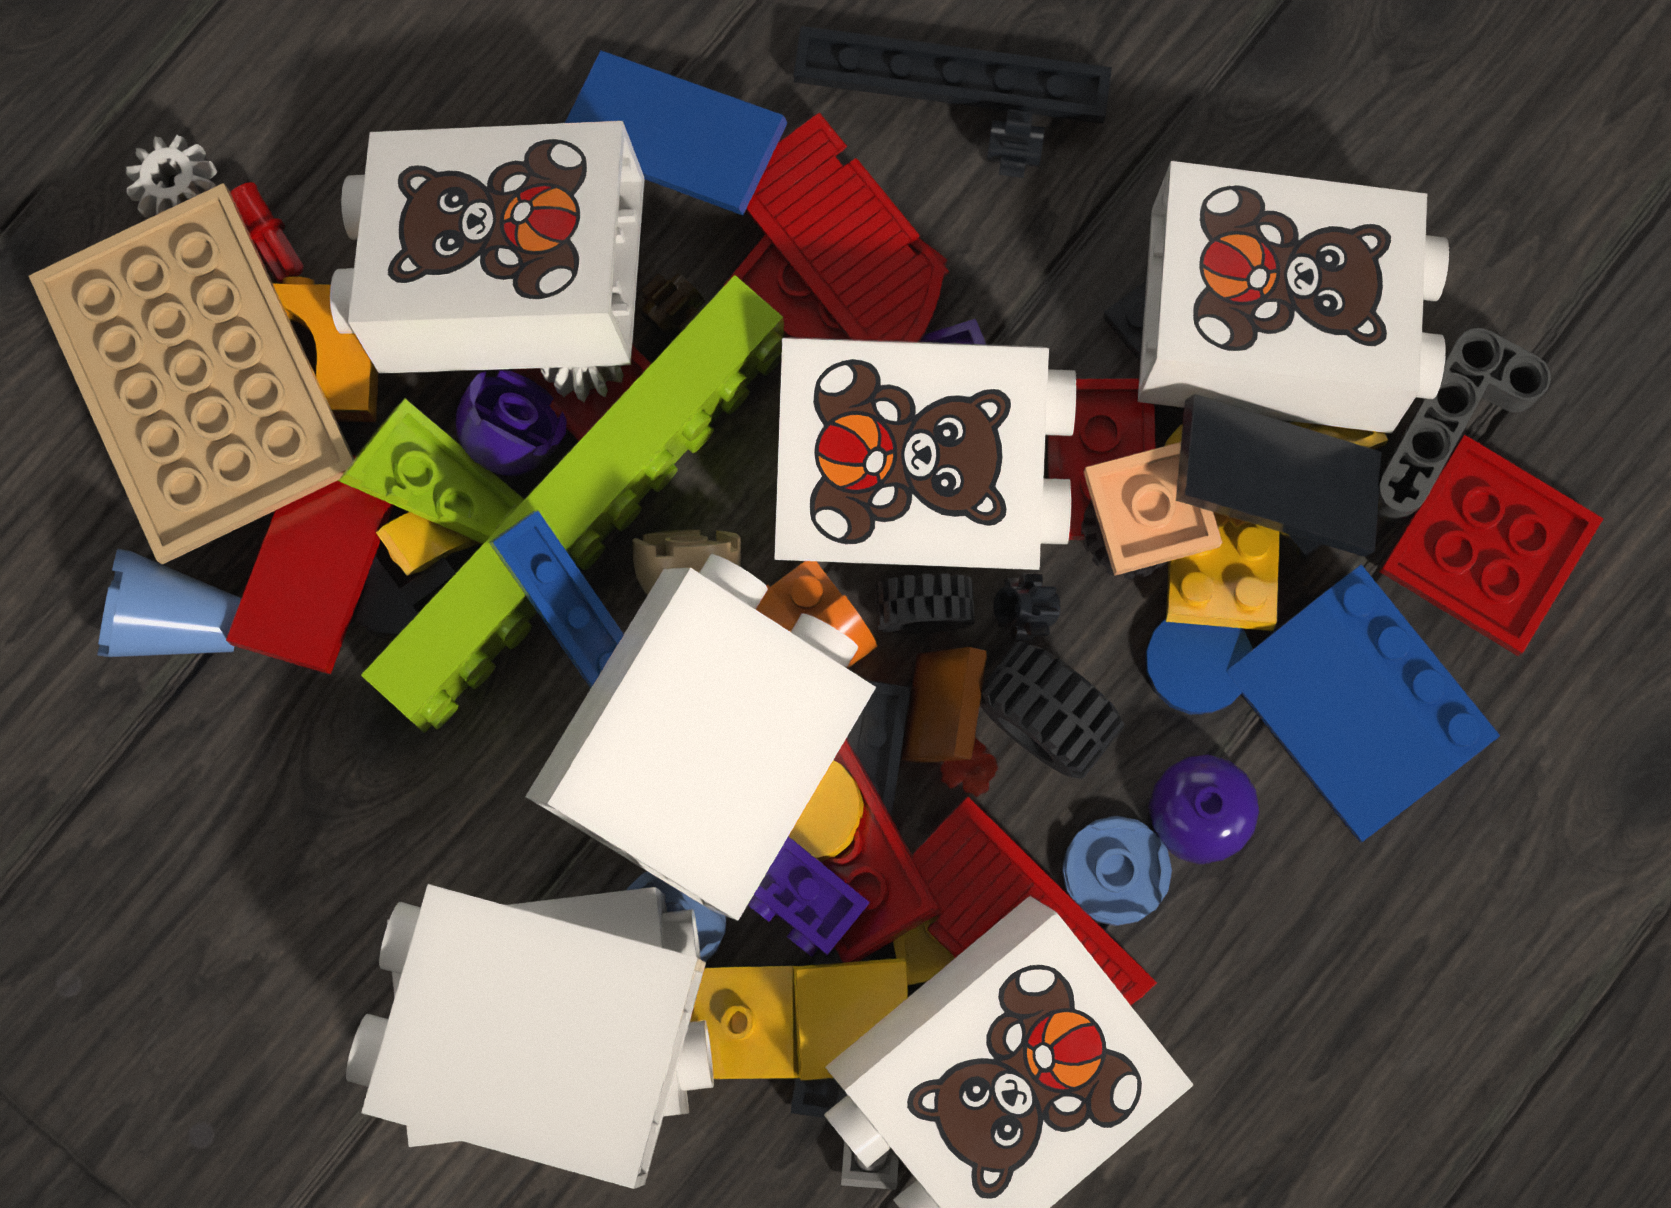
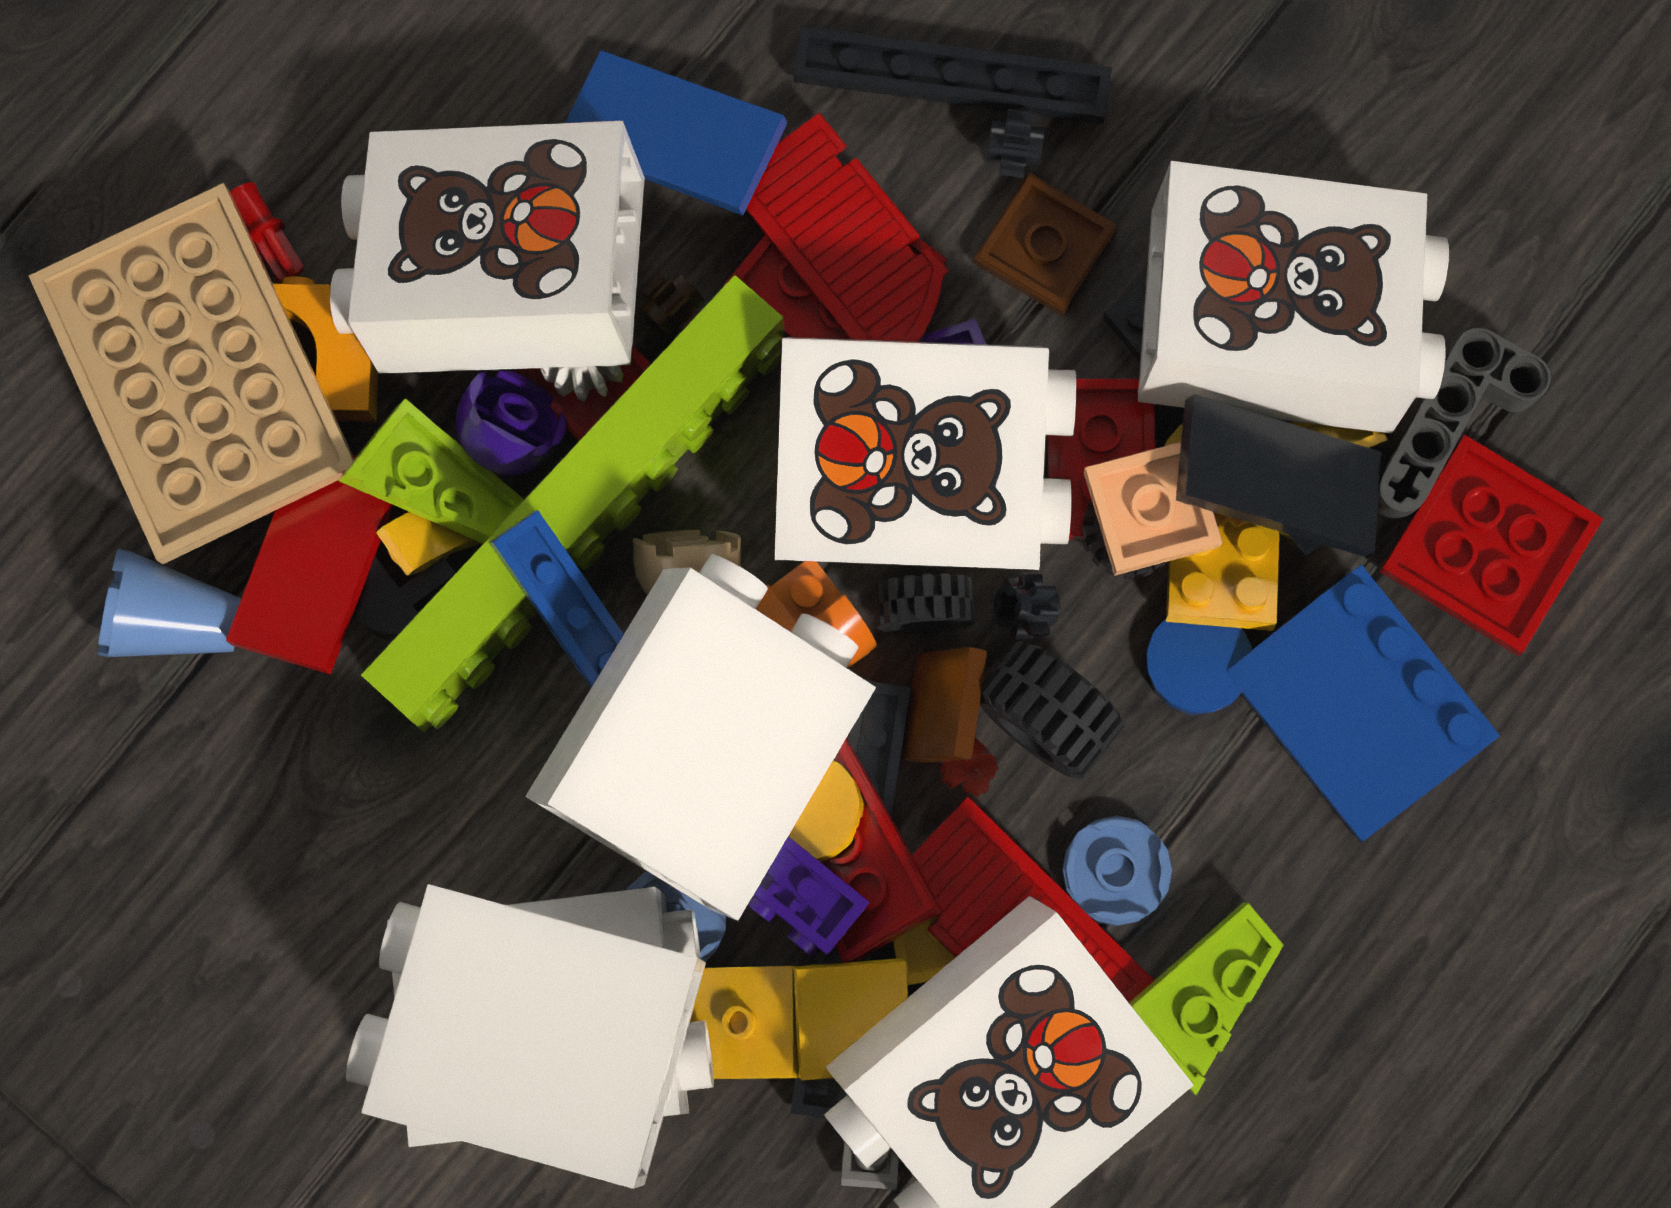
white gear [126,135,217,218] -> none
dark purple cylinder [1149,755,1259,864] -> none
none -> reddish brown tile [973,172,1118,317]
none -> lime wing [1129,902,1284,1095]

